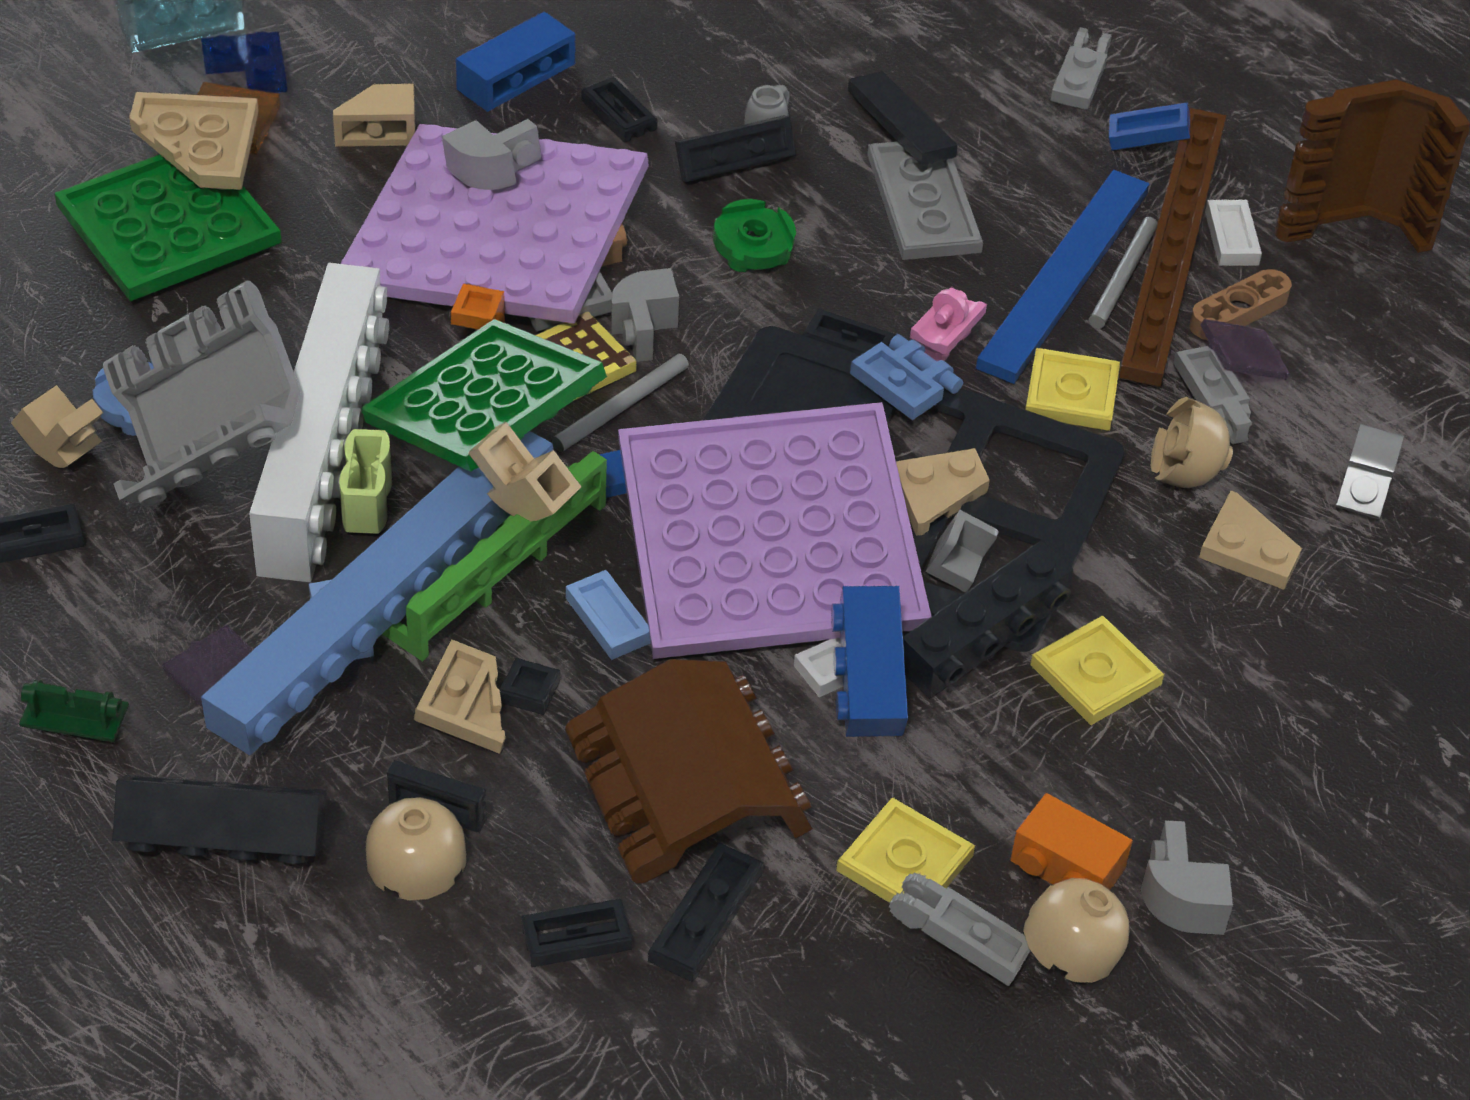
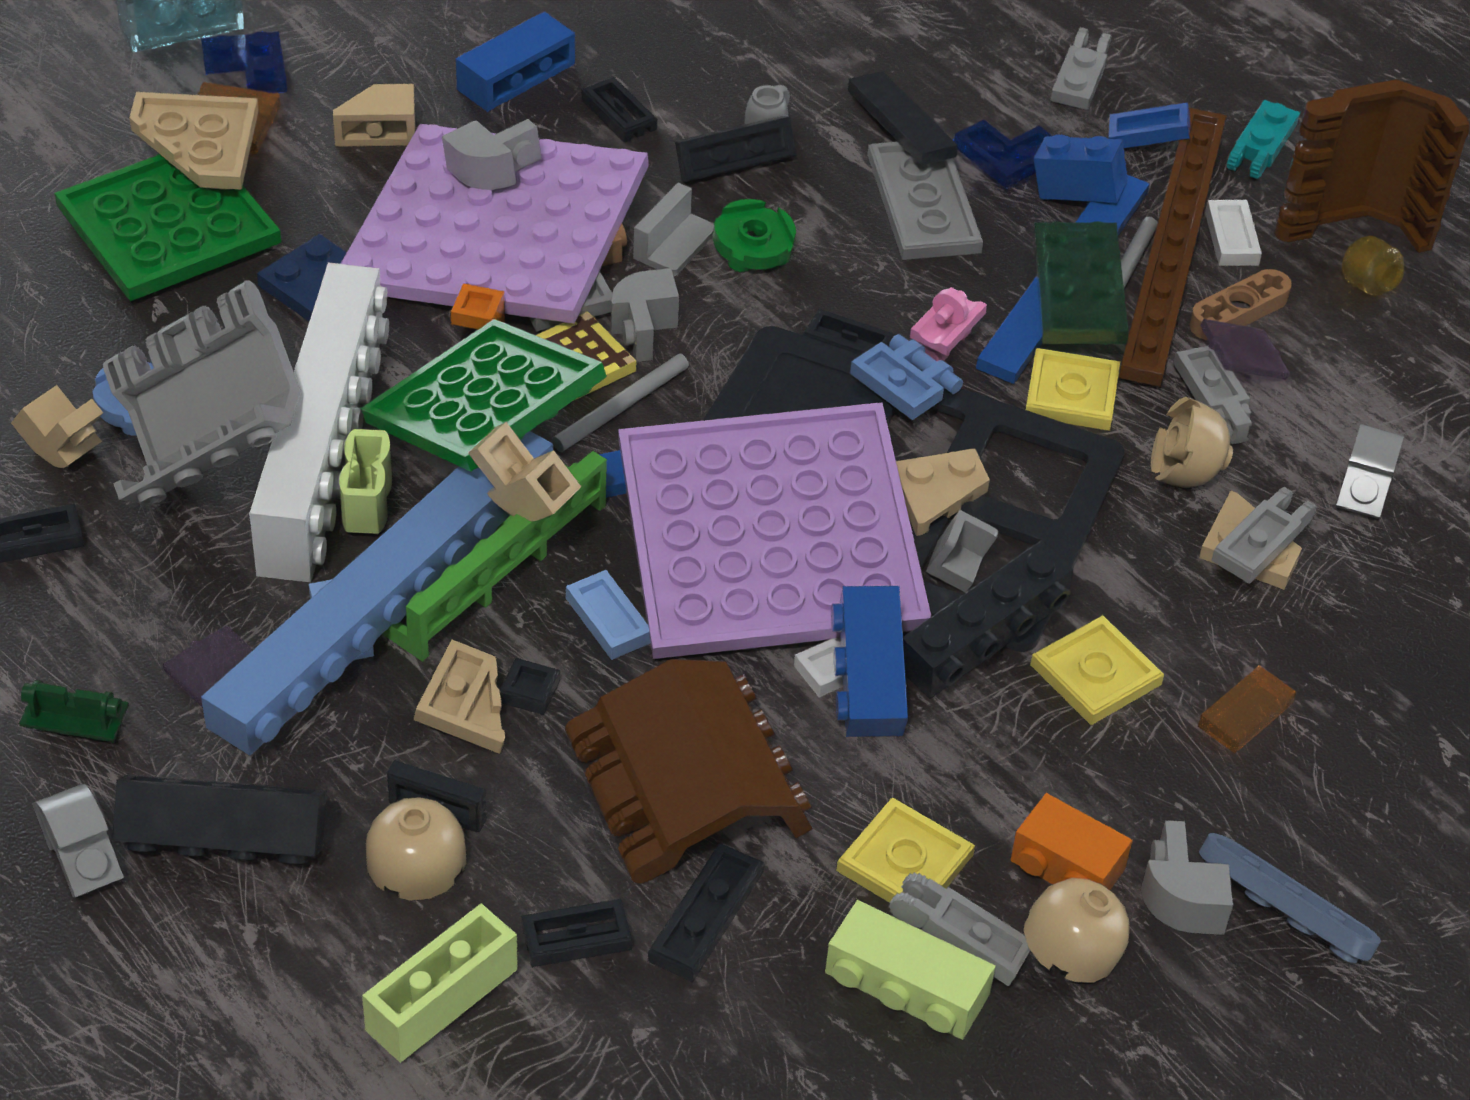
none -> light grey brick [32,784,124,897]
none -> dark blue wing [257,234,347,322]
none -> yellowish green brick [362,903,517,1063]
none -> light grey panel [633,183,714,276]
none -> yellowish green brick [825,900,996,1040]
none -> clear blue plate [954,120,1052,188]
none -> blue brick [1034,135,1128,203]
none -> clear green plate [1034,221,1129,344]
none -> clear orange tile [1198,665,1296,754]
none -> sand blue plate [1199,833,1381,963]
none -> light grey hinge [1211,487,1317,584]
none -> teal hinge [1226,100,1300,179]
none -> clear yellow head [1342,235,1404,296]

